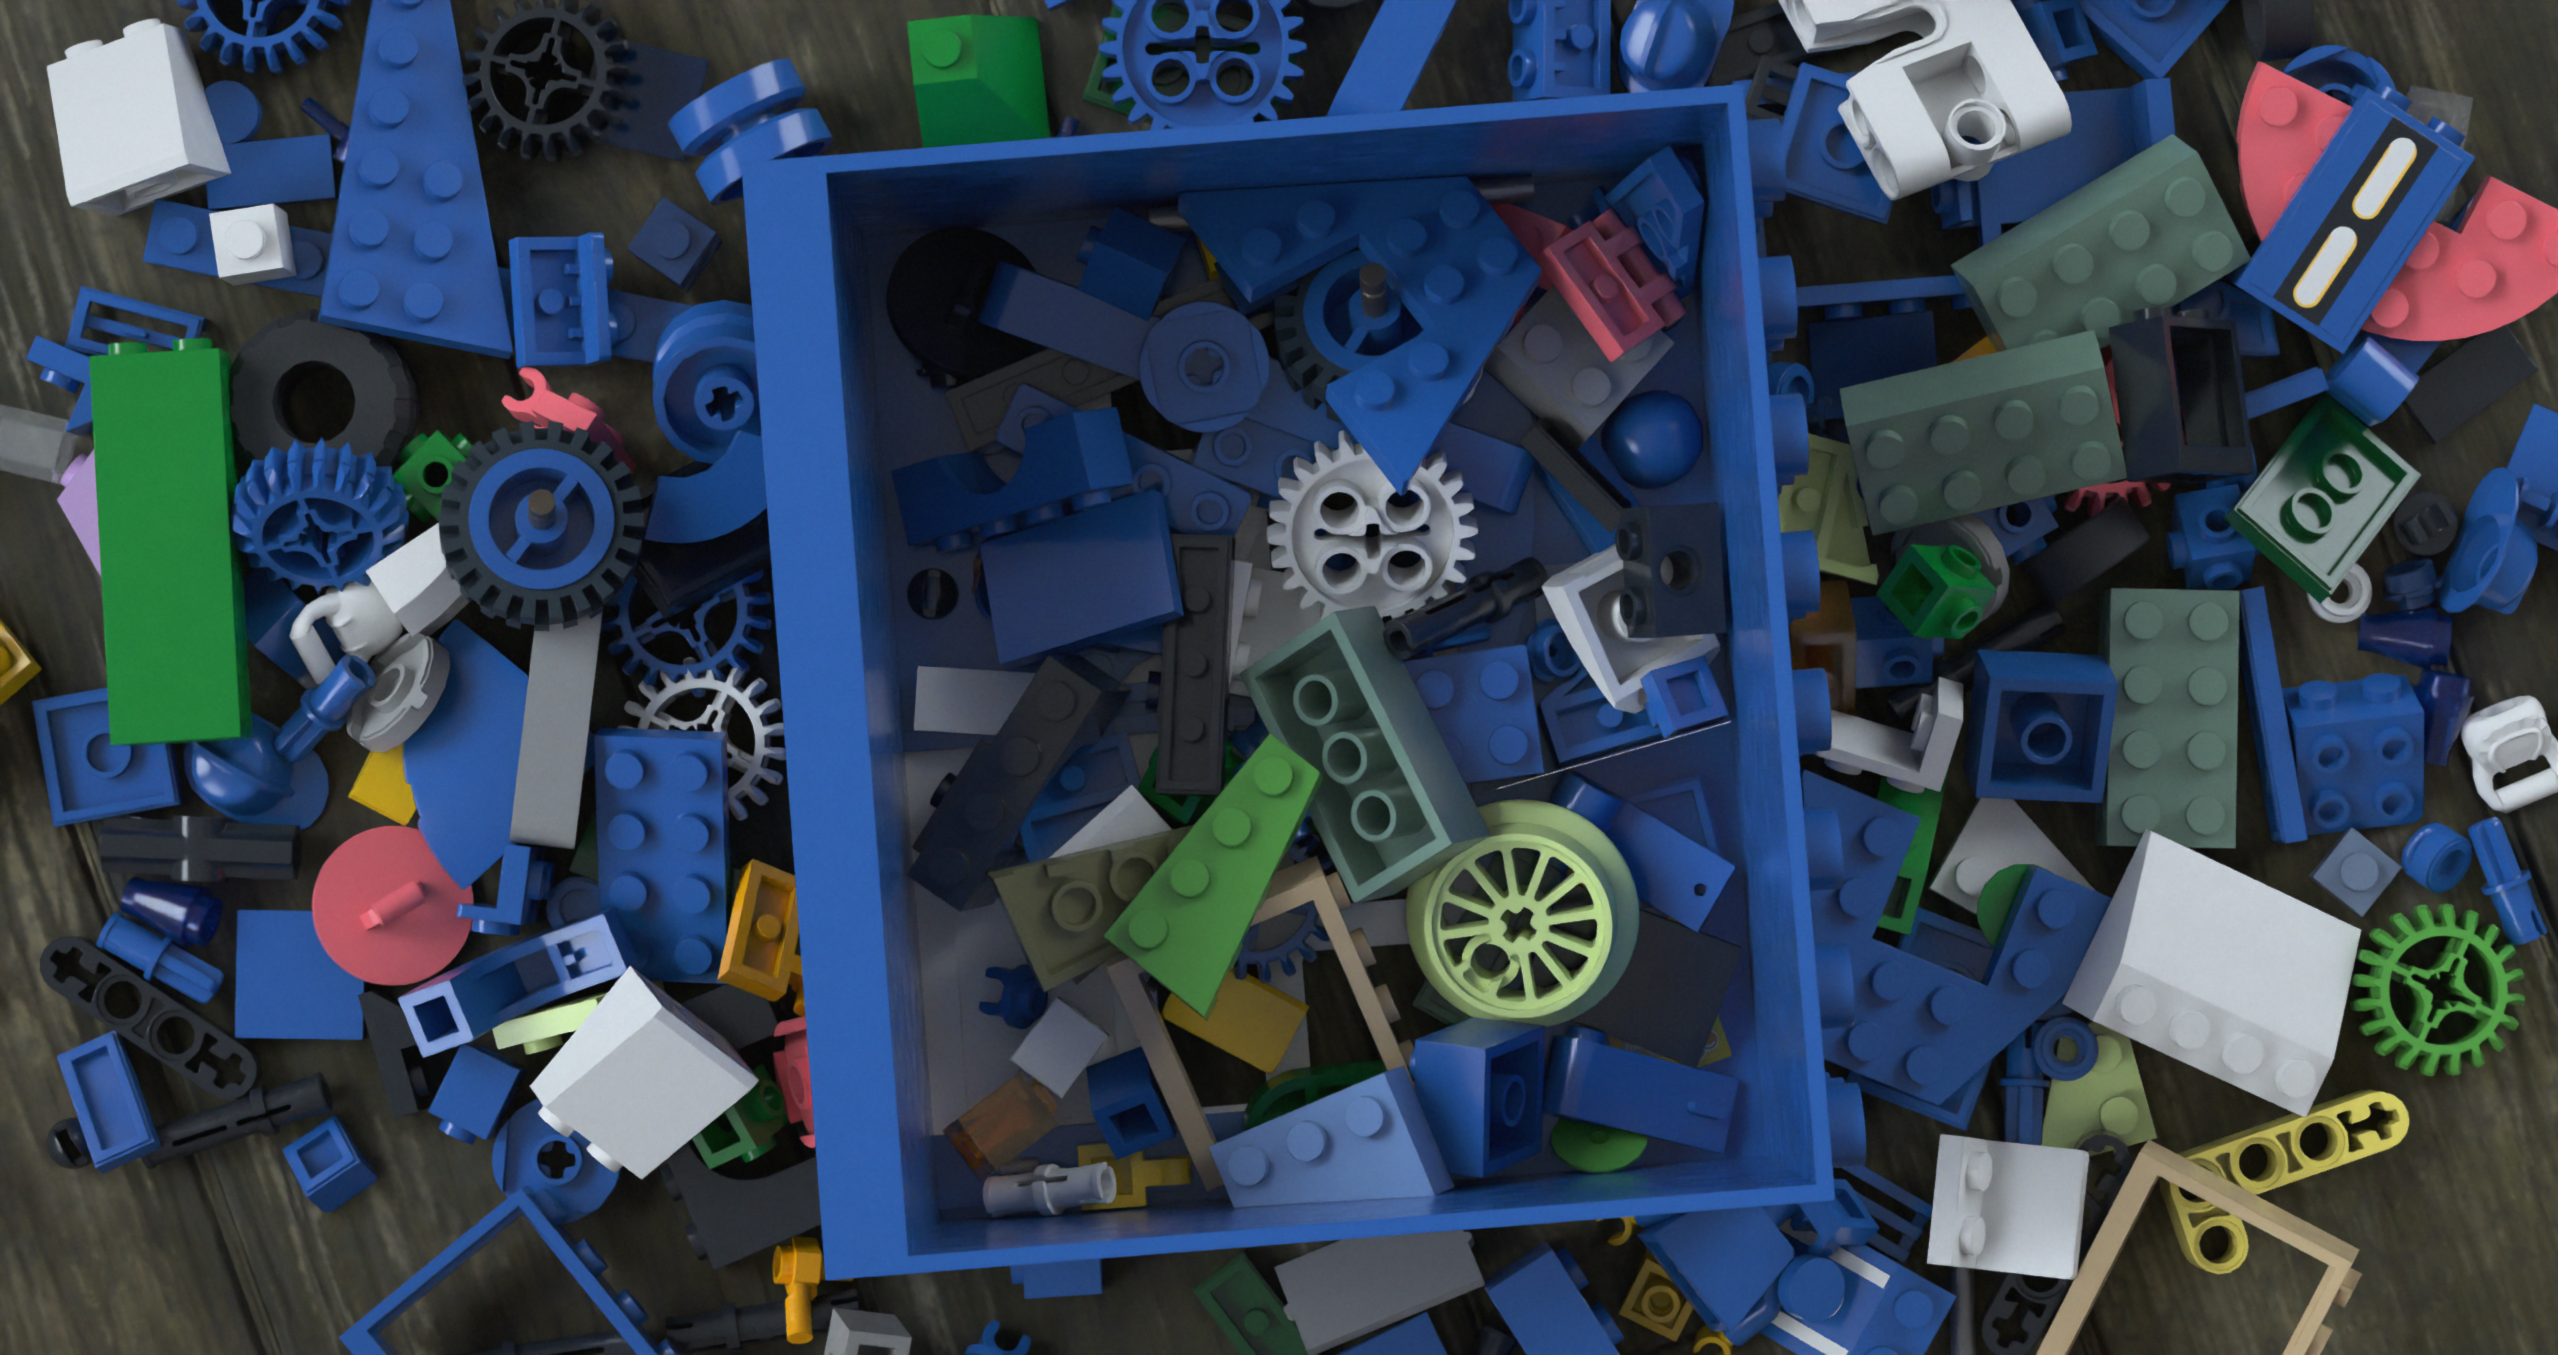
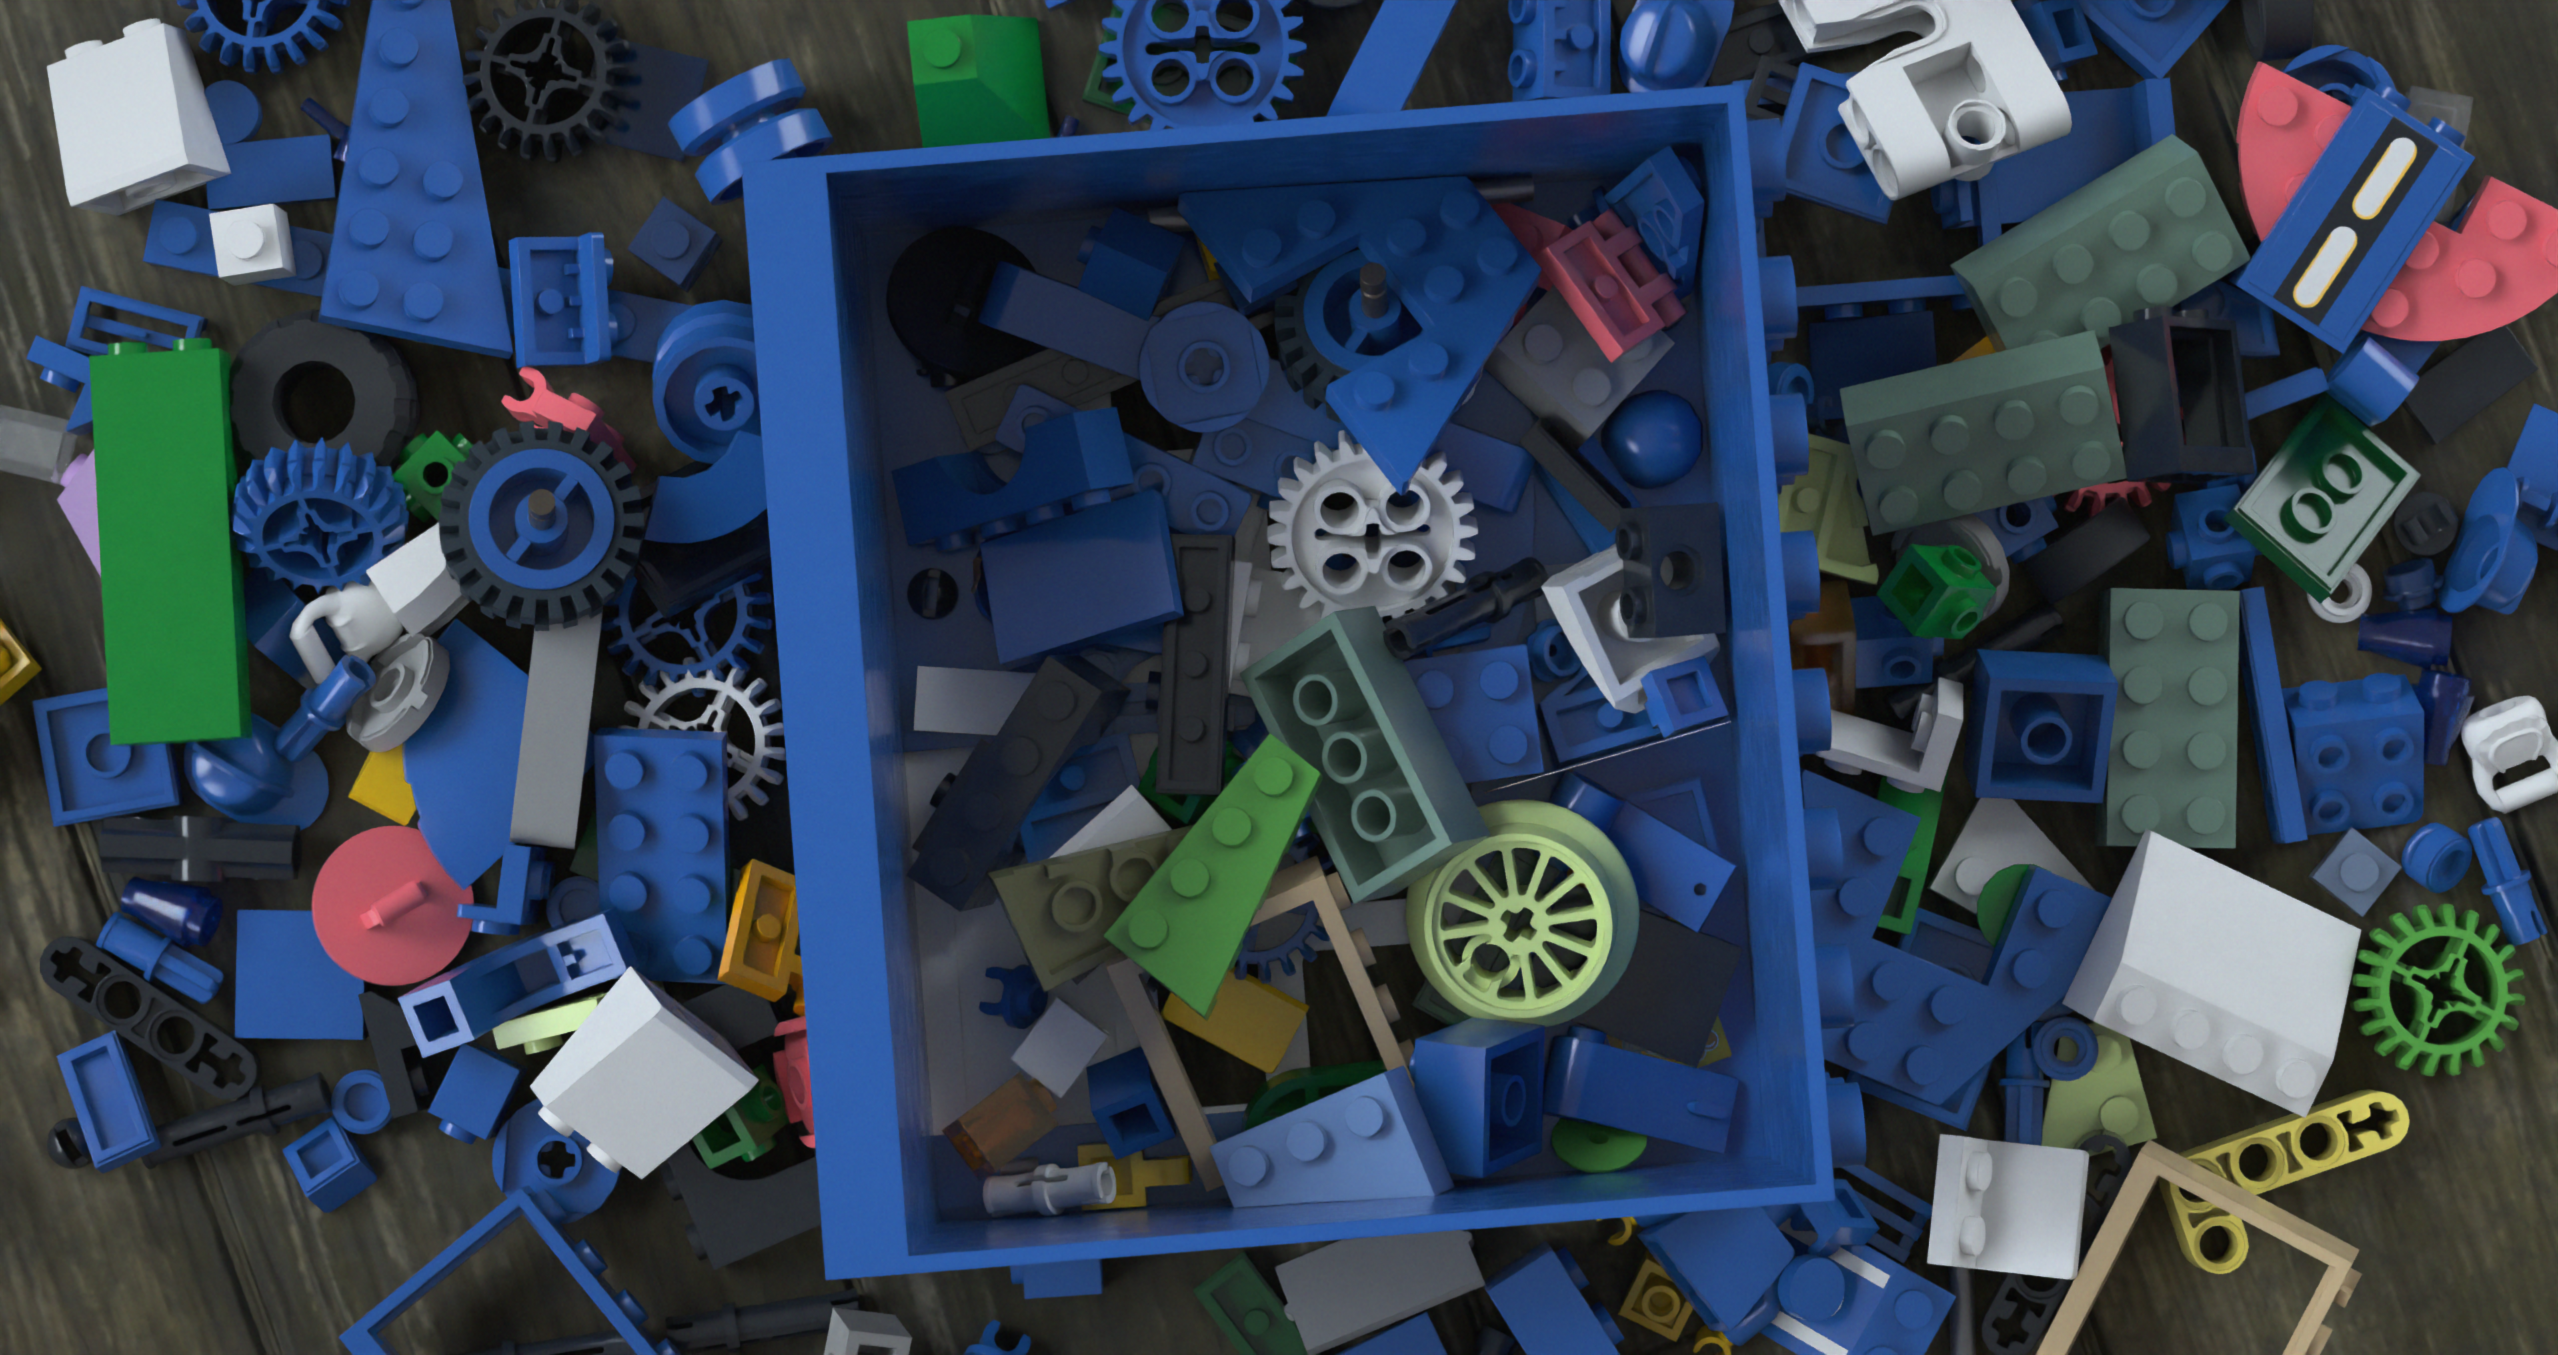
light orange piece [773,1236,853,1344] -> none
none -> blue tile [331,1069,393,1134]

